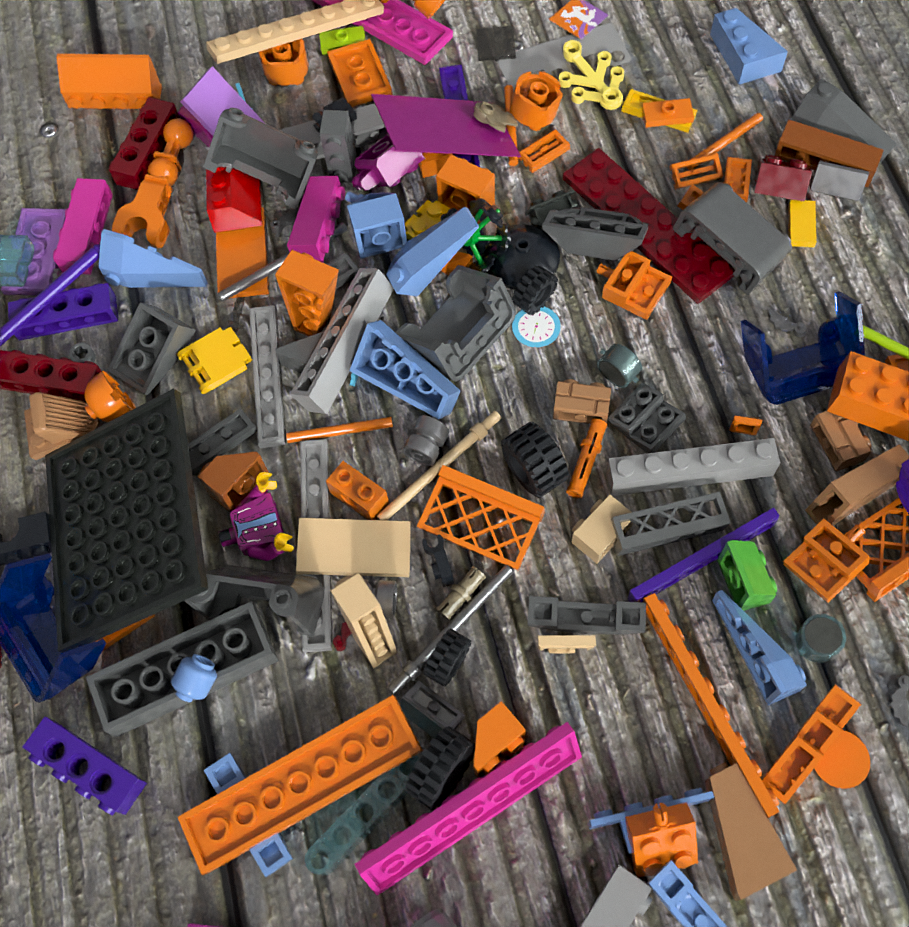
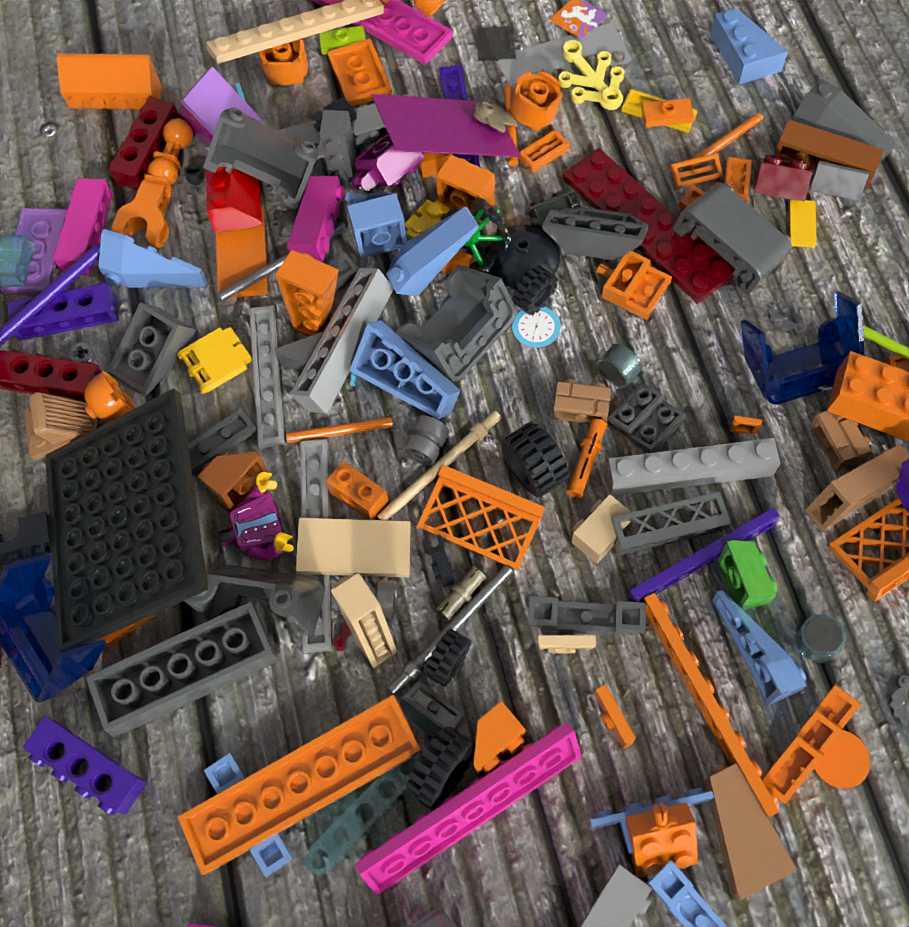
medium blue head [171,654,217,702] -> none
orange plate [783,518,869,603] -> none
none -> pearl dark grey hinge [184,164,204,186]
none -> orange plate [594,685,636,749]

